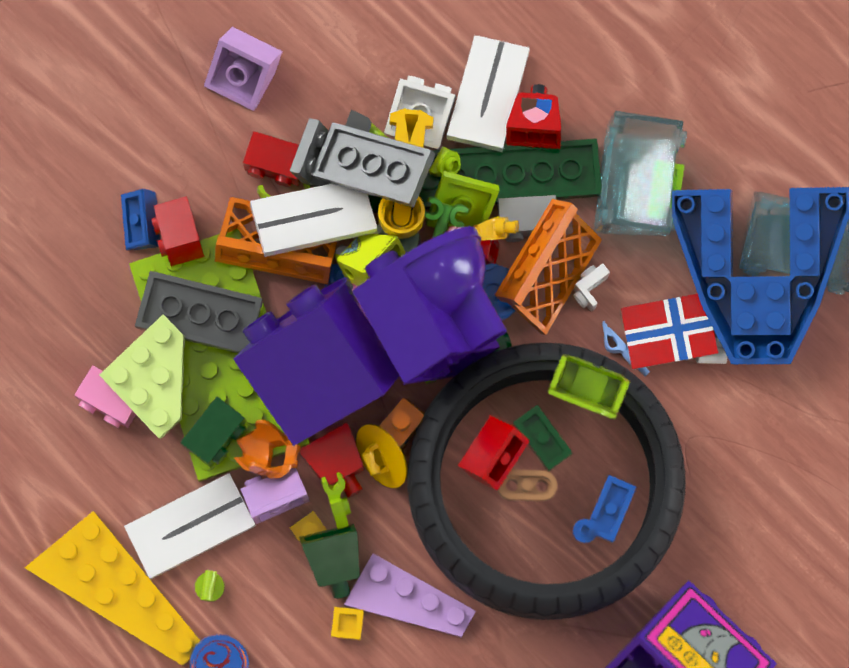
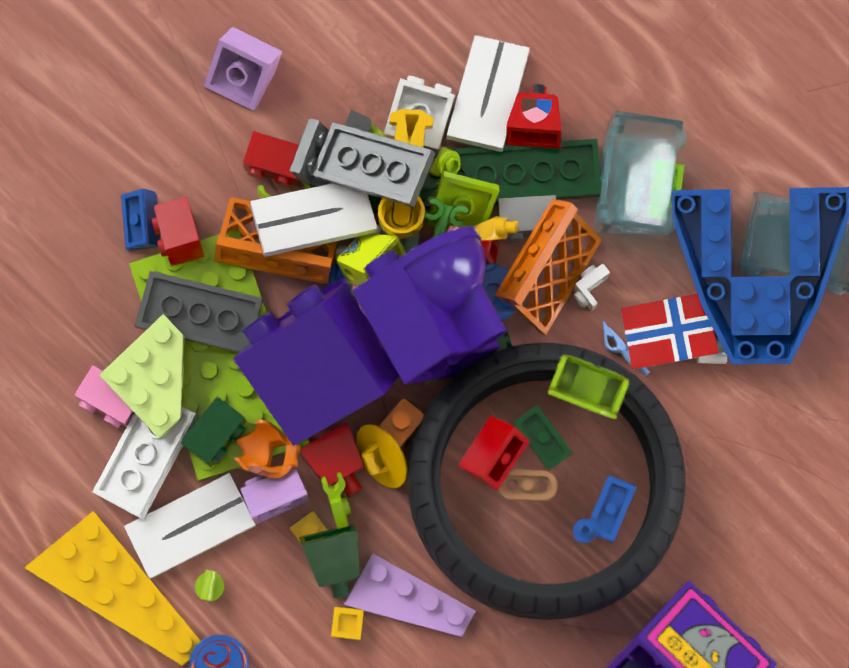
none -> white tile [92,407,199,519]

